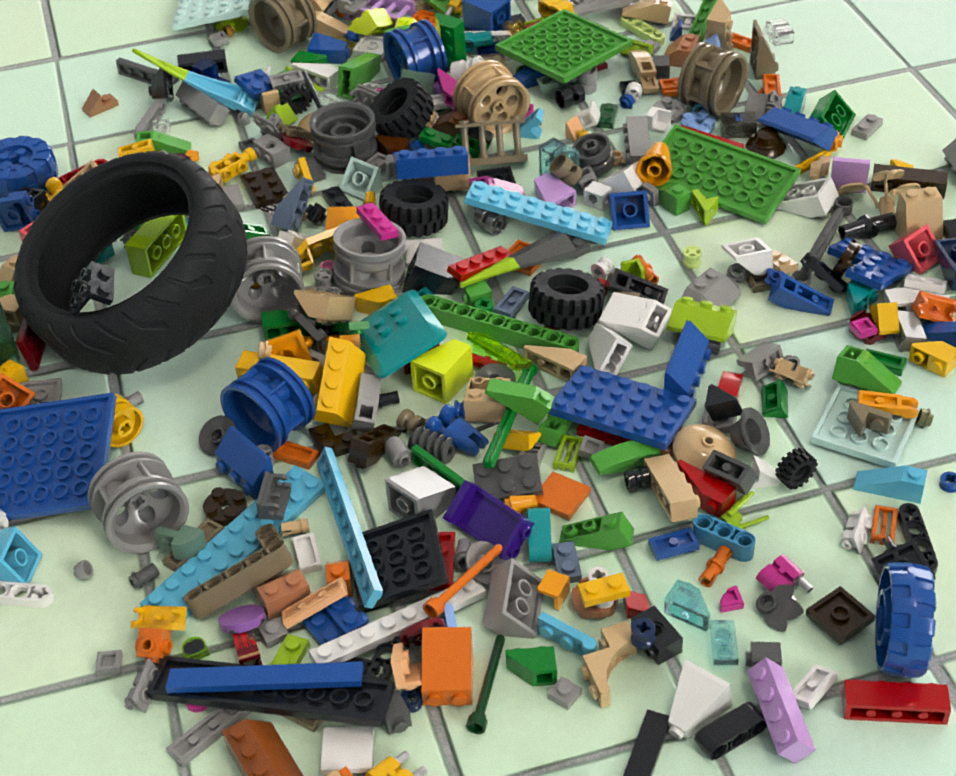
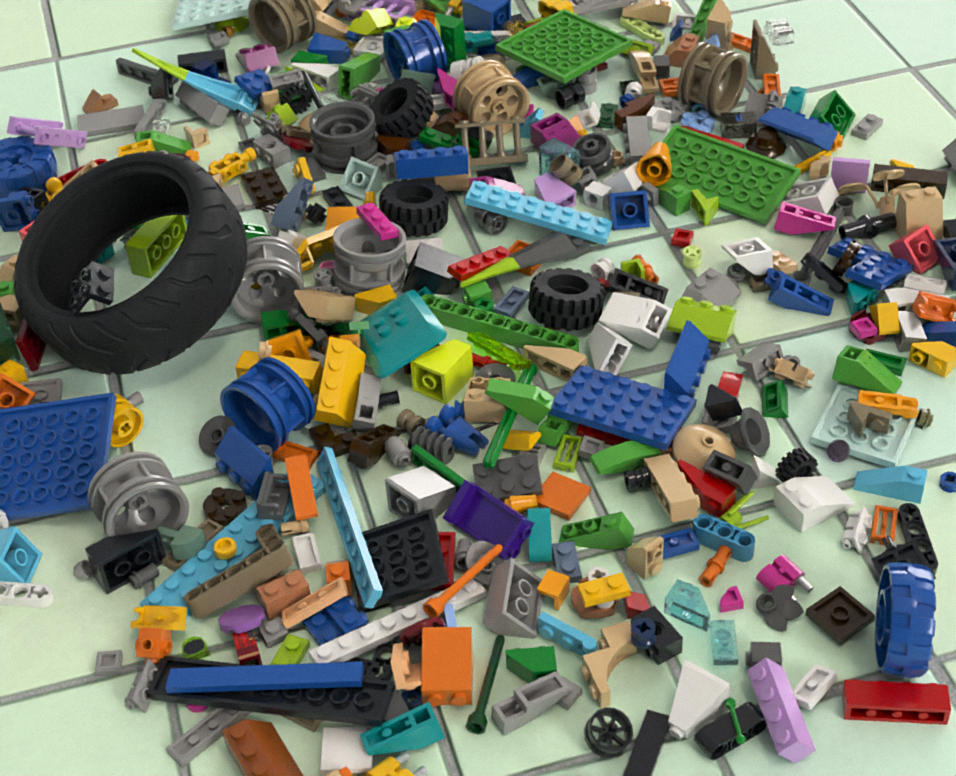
none -> lavender fence [6,116,88,148]
none -> light grey tile [77,105,144,137]
none -> black slope [85,529,166,595]
none -> tan panel [184,126,210,149]
none -> yellow tile [213,537,237,560]
none -> slope [235,44,280,73]
none -> orange slope [285,454,318,521]
none -> teal slope [360,702,445,756]
none -> light grey slope [491,671,570,736]
none -> magenta slope [530,113,580,160]
none -> black wheel [584,707,633,758]
none -> reddish brown slope [614,93,655,132]
none -> tan slope [626,536,664,580]
none -> red plate [671,228,694,247]
none -> green hinge [725,698,746,745]
none -> white slope [773,476,855,533]
none -> dark pink slope [774,202,836,234]
none -> clear purple tile [827,439,850,462]

